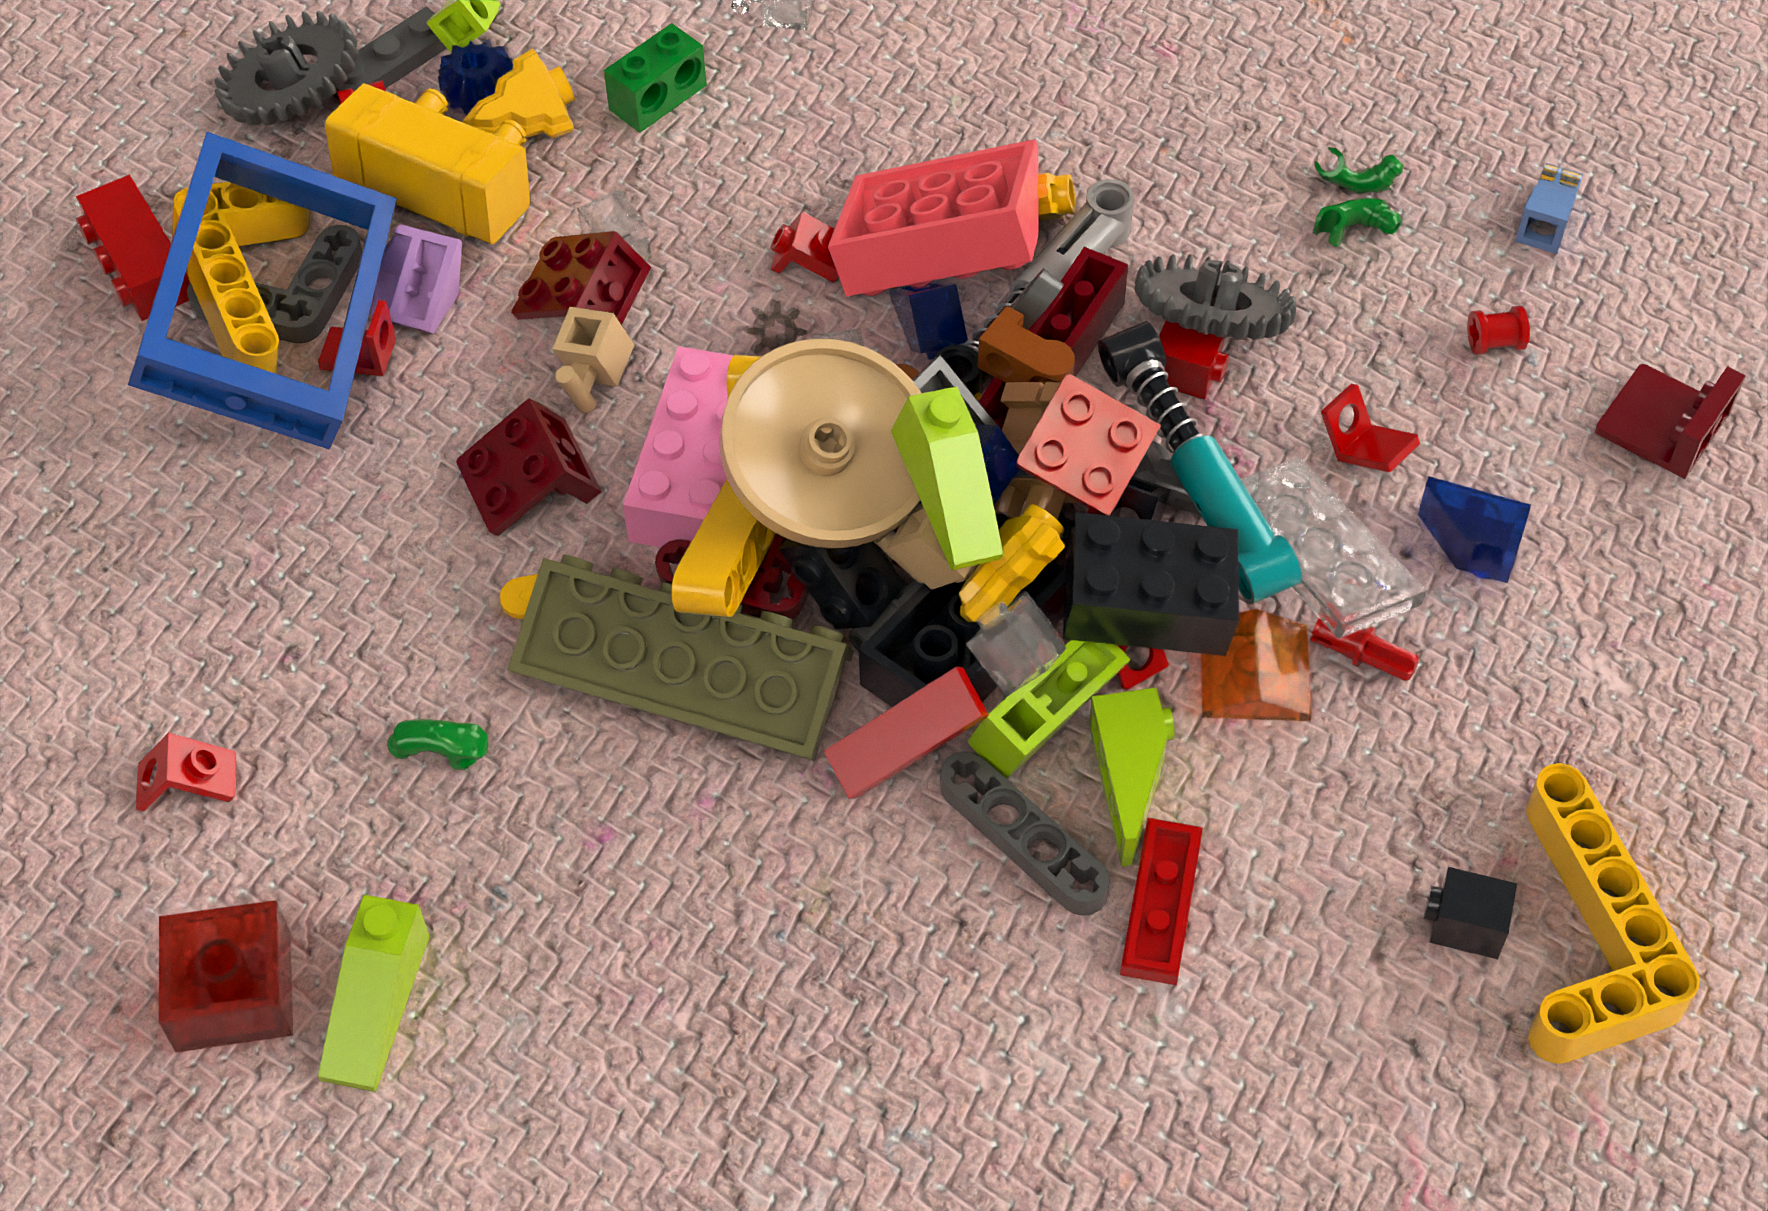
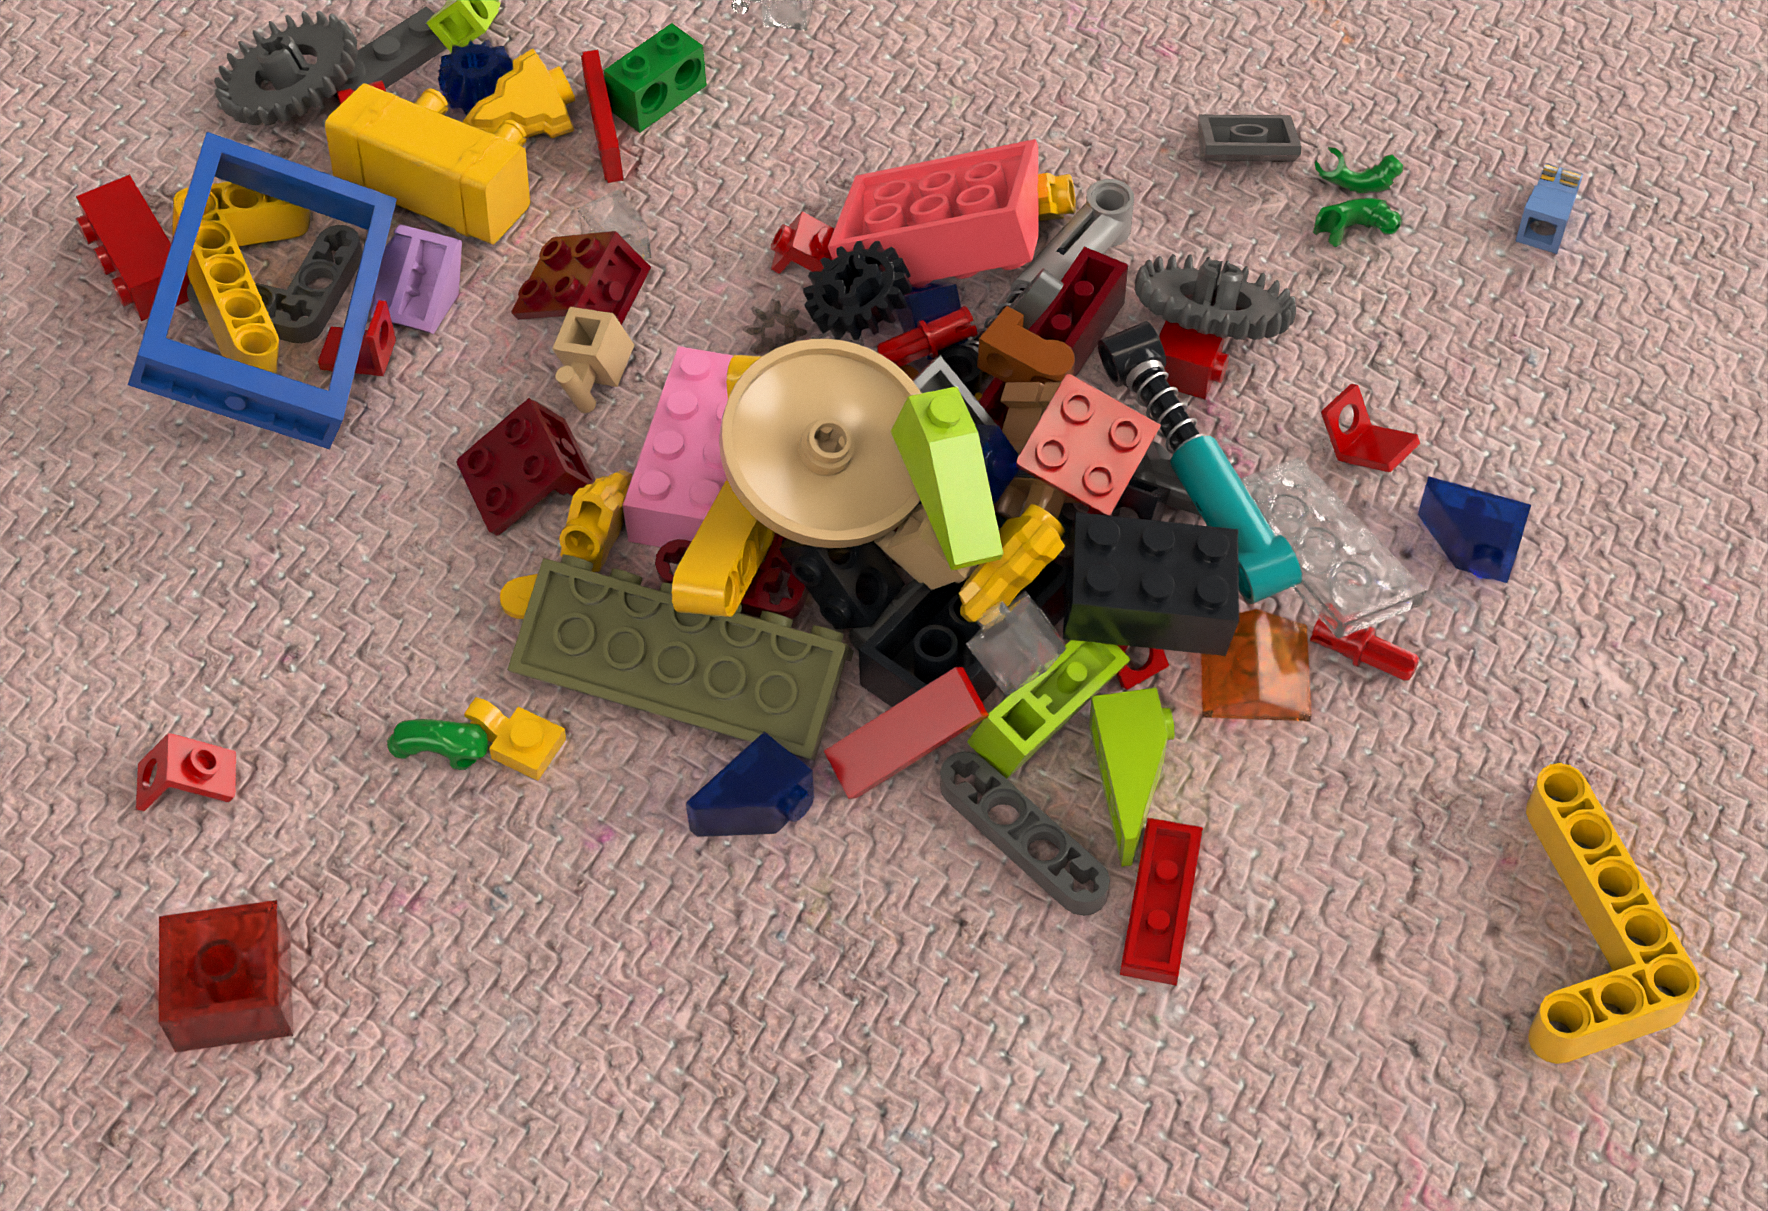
lime slope [318,894,430,1092] -> none
black brick [1423,867,1517,960] -> none
red bush [1467,306,1530,355] -> none
dark red bracket [1595,364,1746,479] -> none
none -> yellow plate [464,697,566,781]
none -> yellow rock [559,470,633,572]
none -> red tile [581,49,624,183]
none -> clear blue slope [686,732,814,837]
none -> black gear [803,241,913,340]
none -> red axle [876,306,978,367]
none -> dark grey slope [1198,114,1302,162]

